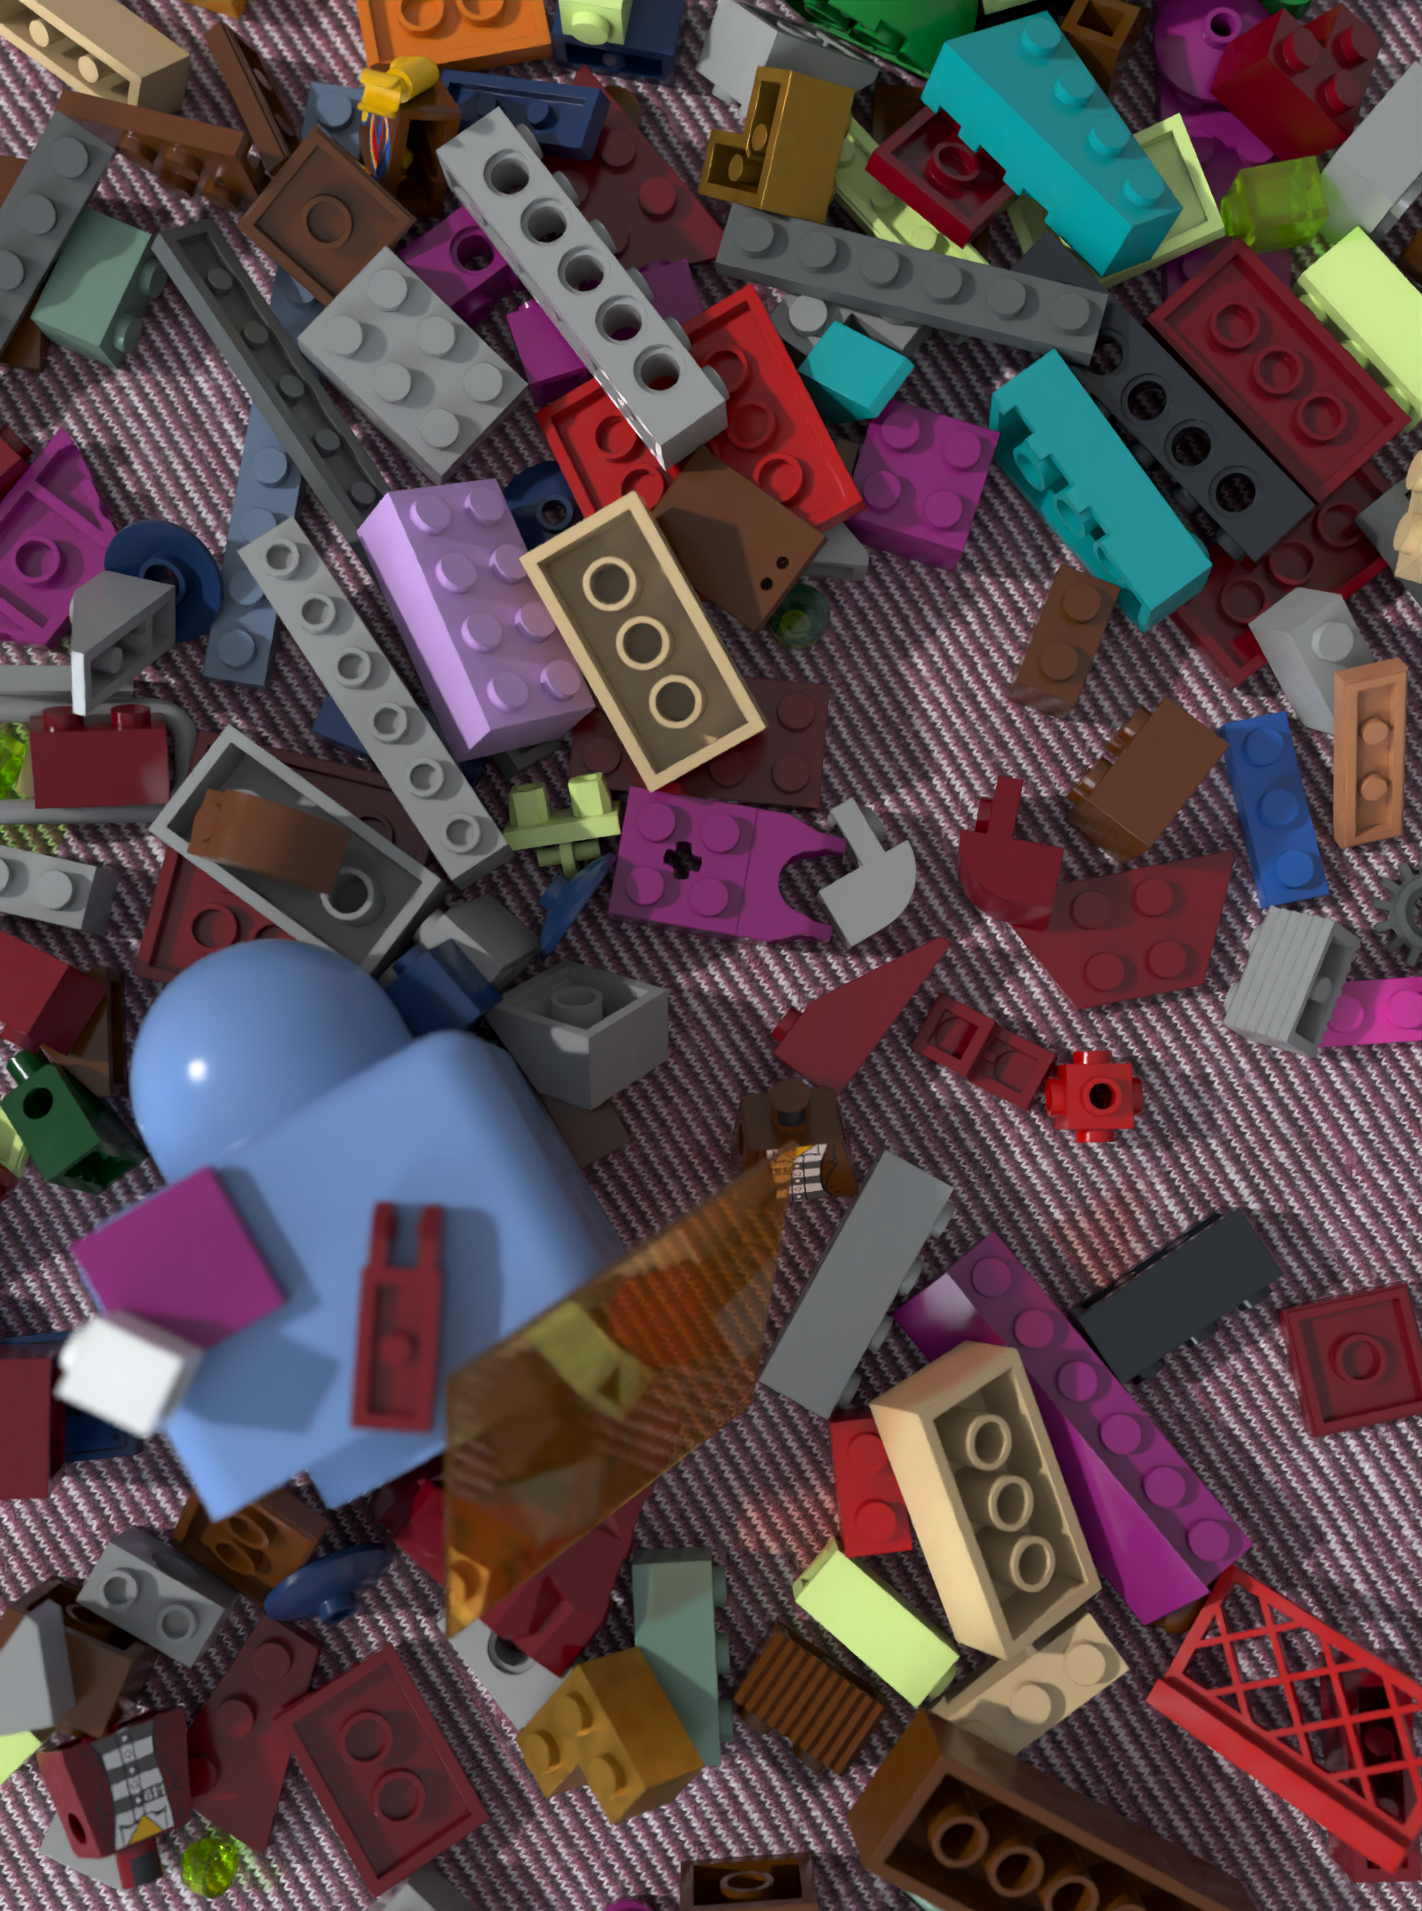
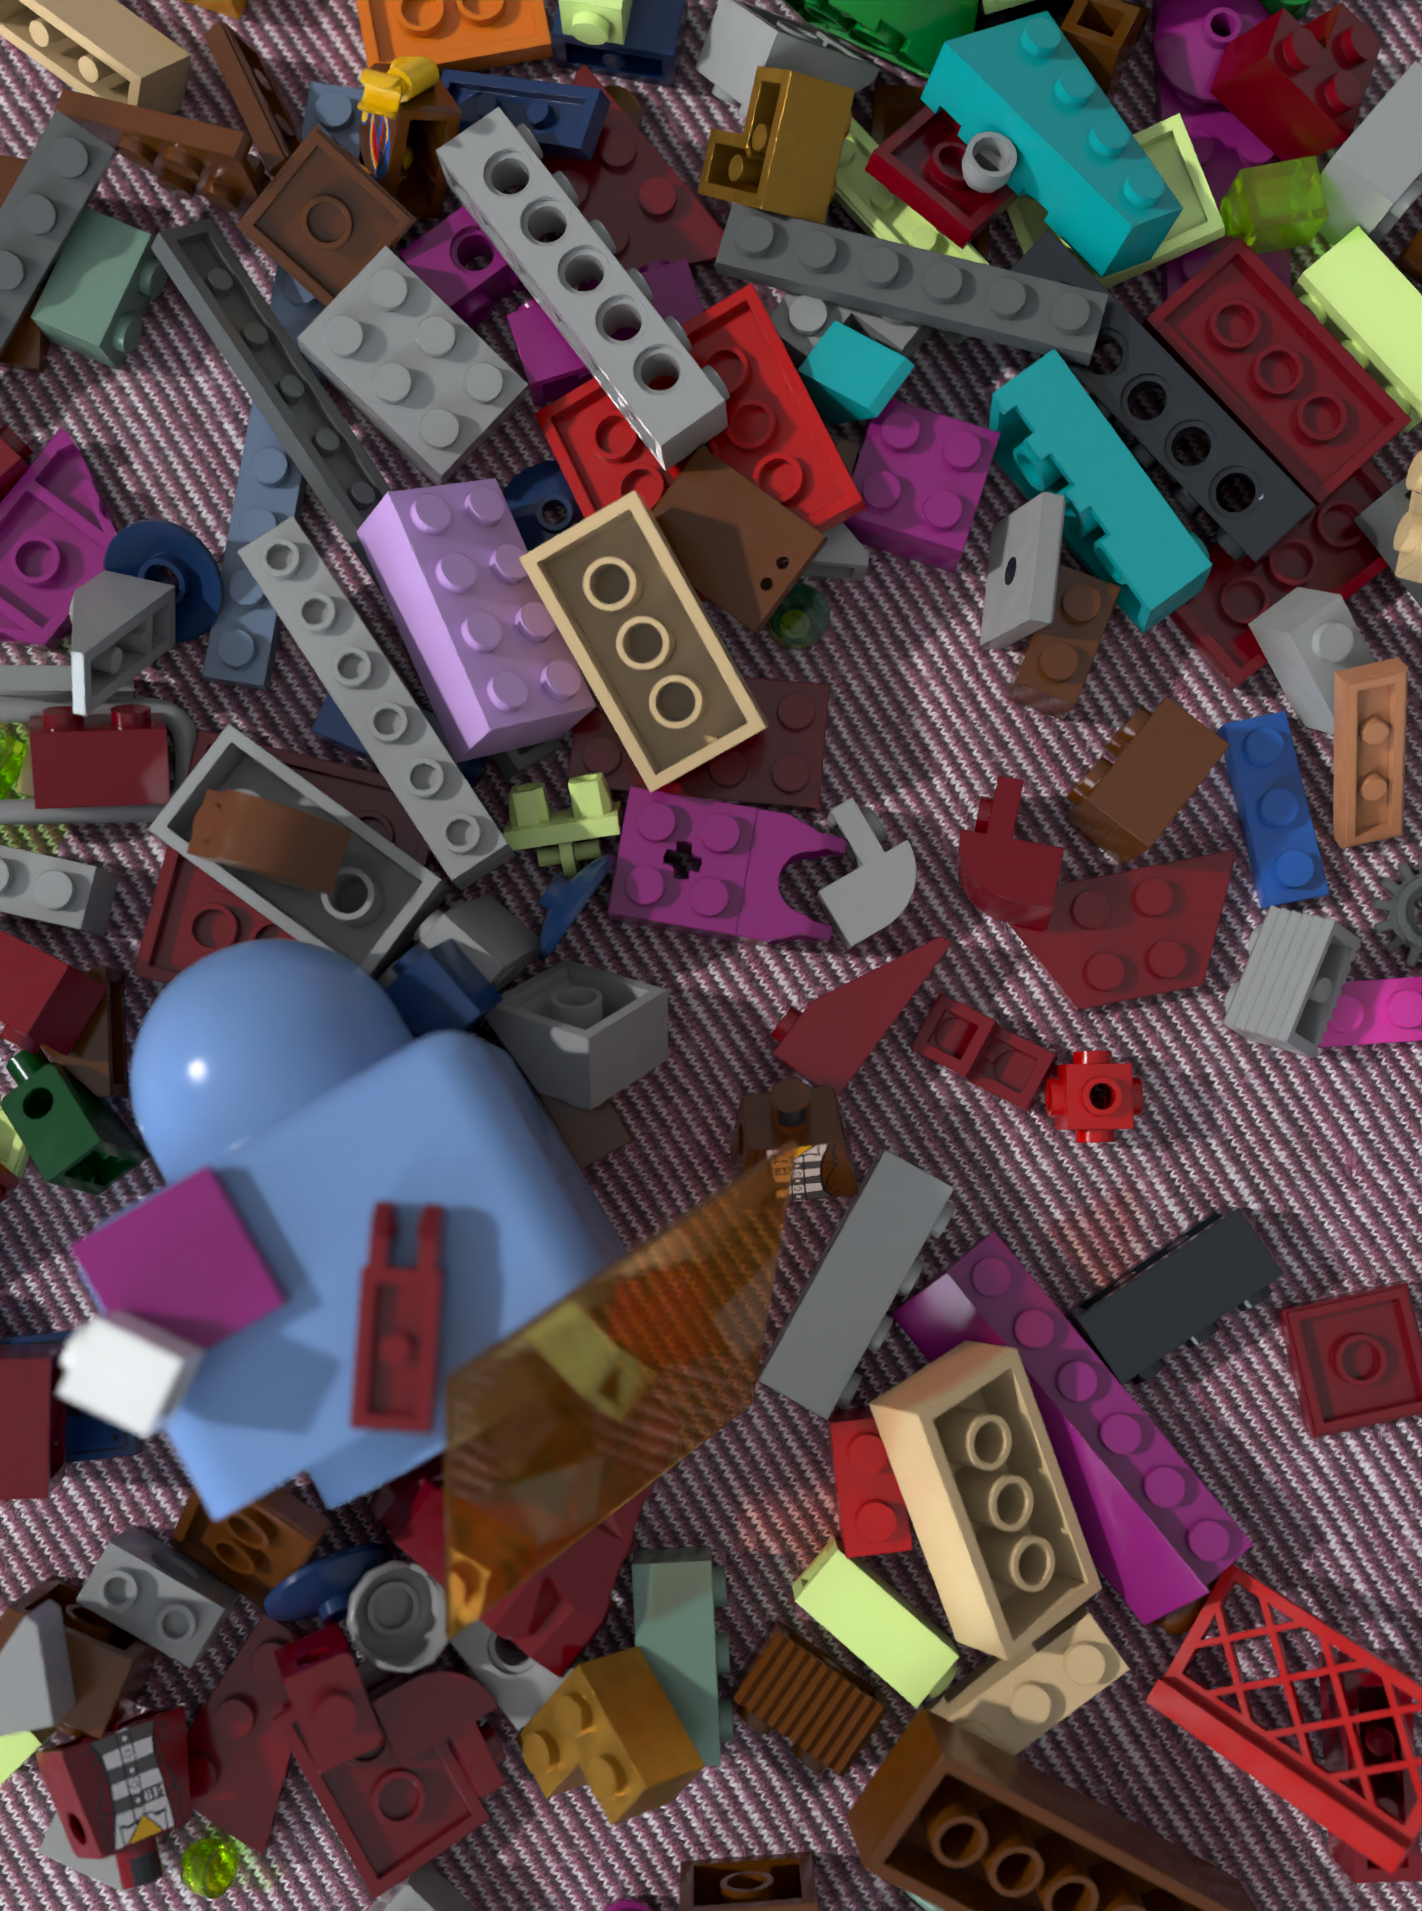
none -> dark red torso [274,1623,385,1775]
none -> light grey hair [346,1561,455,1673]
none -> dark red brick [367,1664,507,1799]
none -> light grey hinge [962,132,1017,193]
none -> light grey tile [980,491,1066,650]

